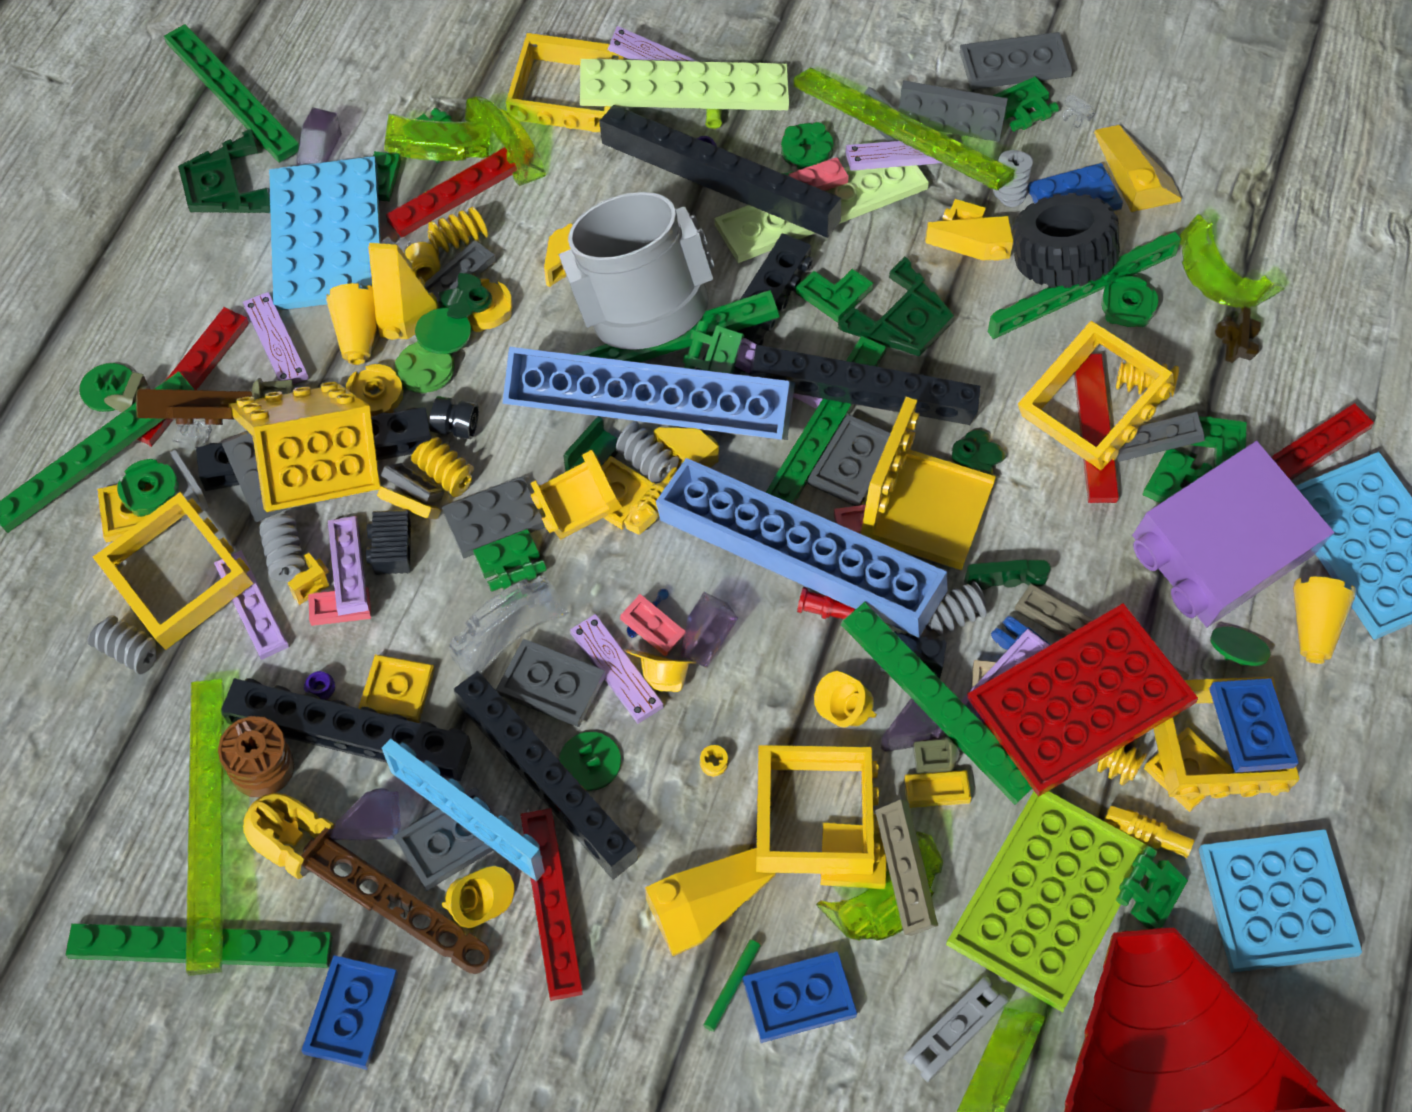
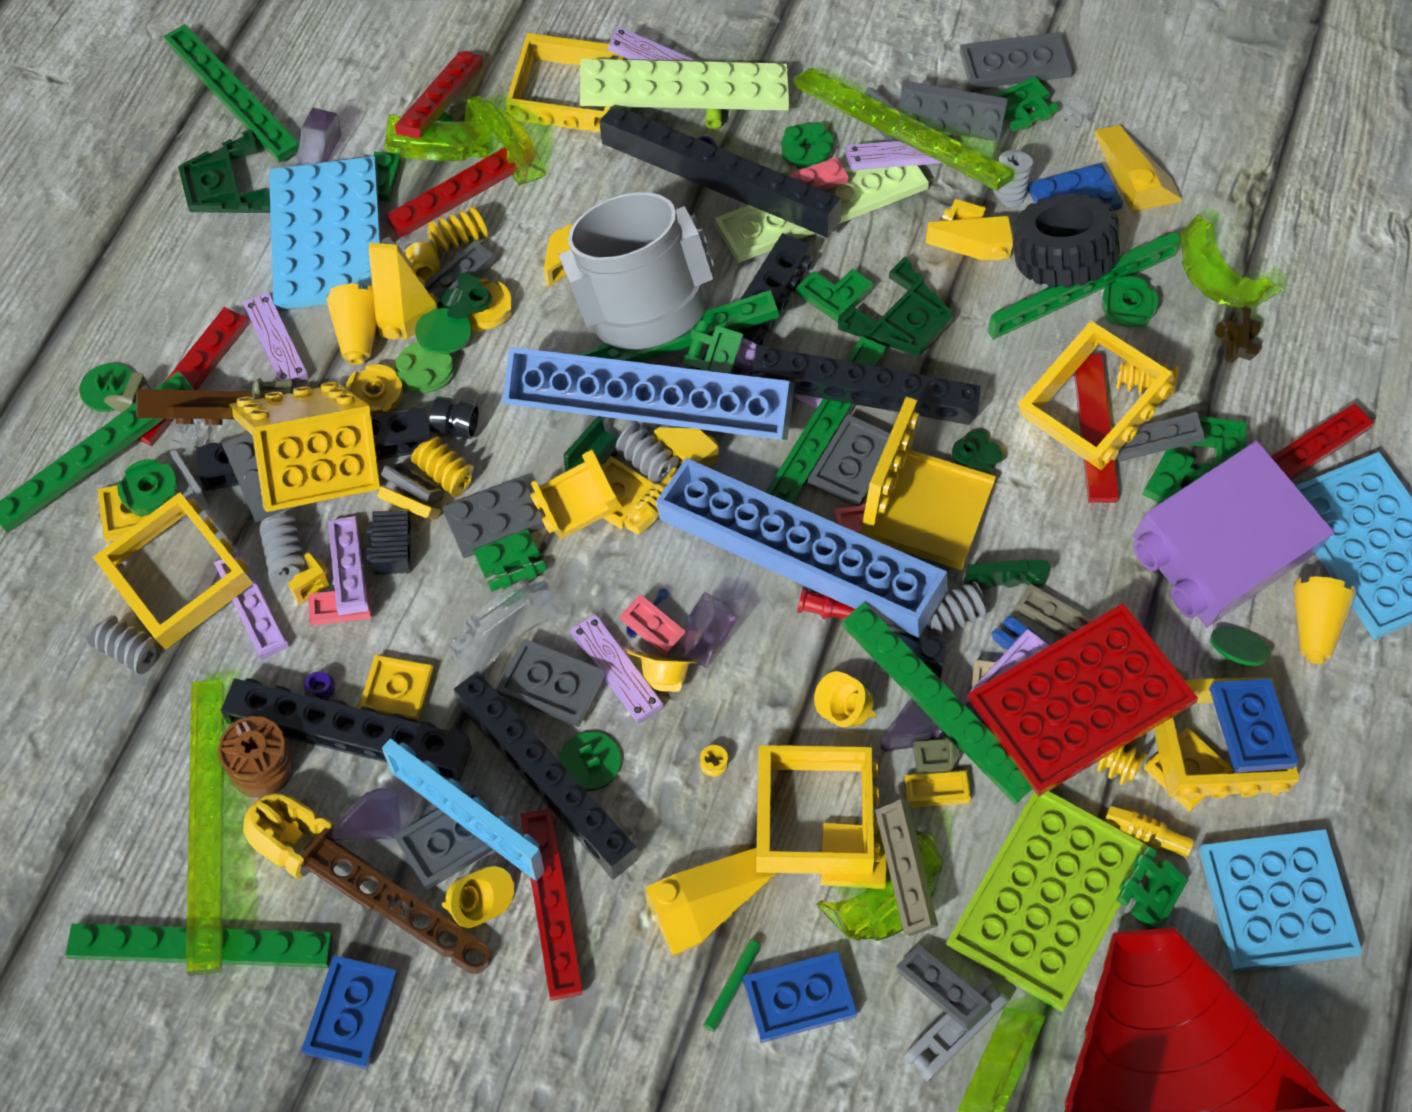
none -> red plate [395,51,483,139]
none -> dark grey plate [896,944,992,1032]

